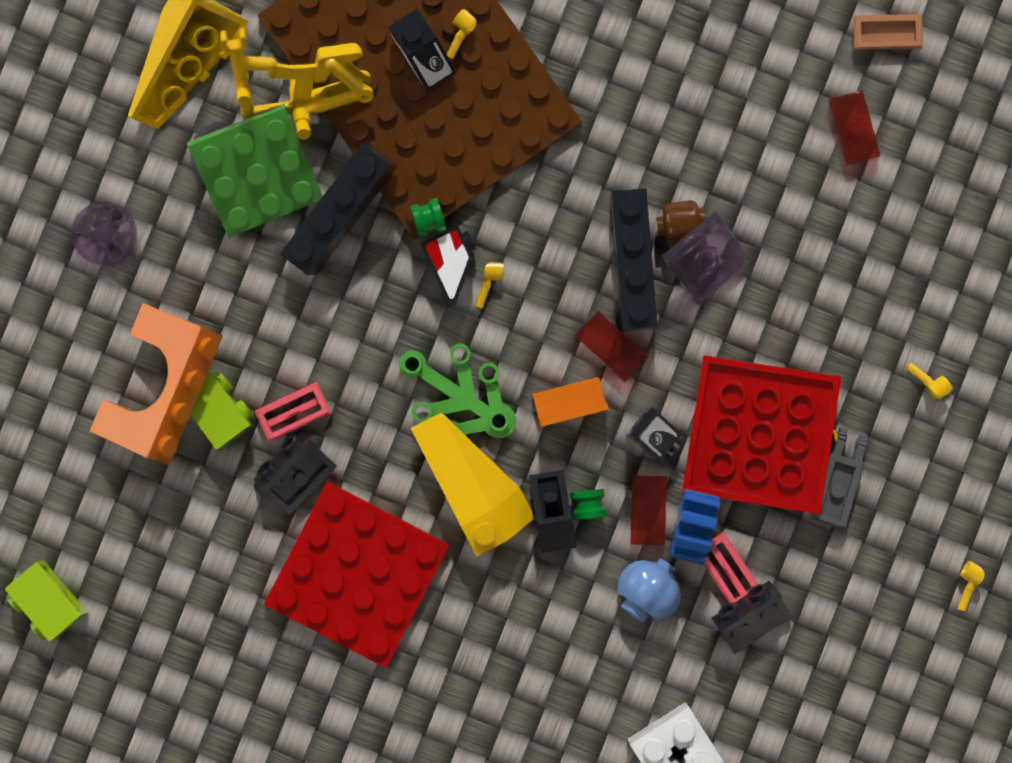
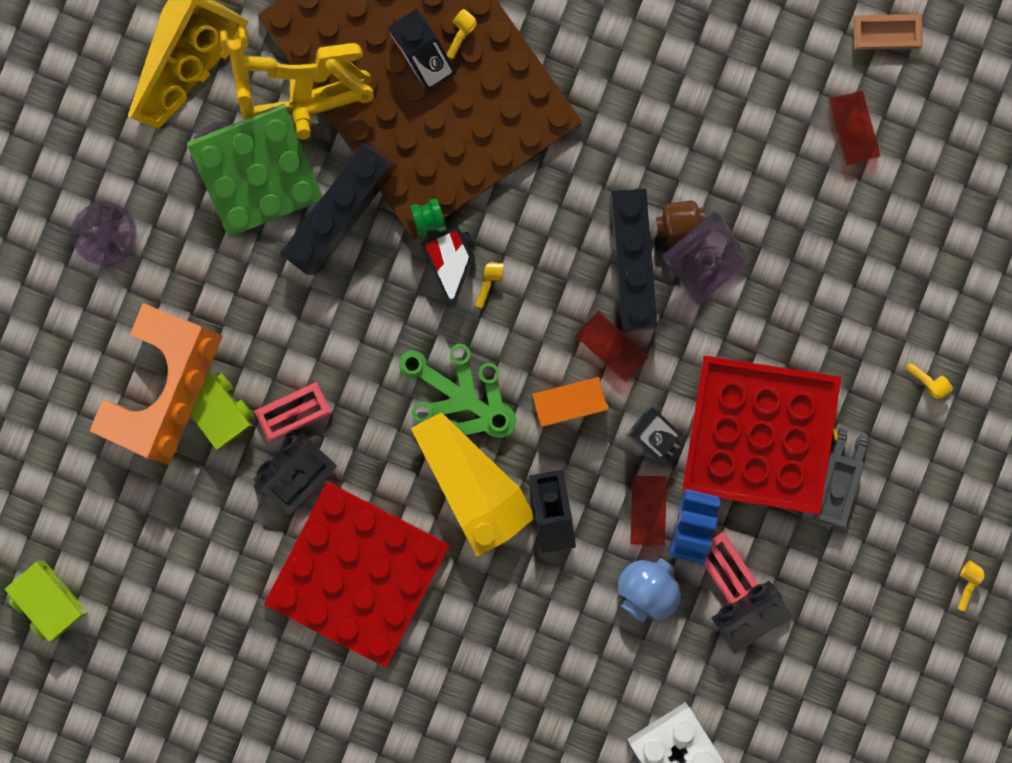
green wheel [570,489,607,520] -> none

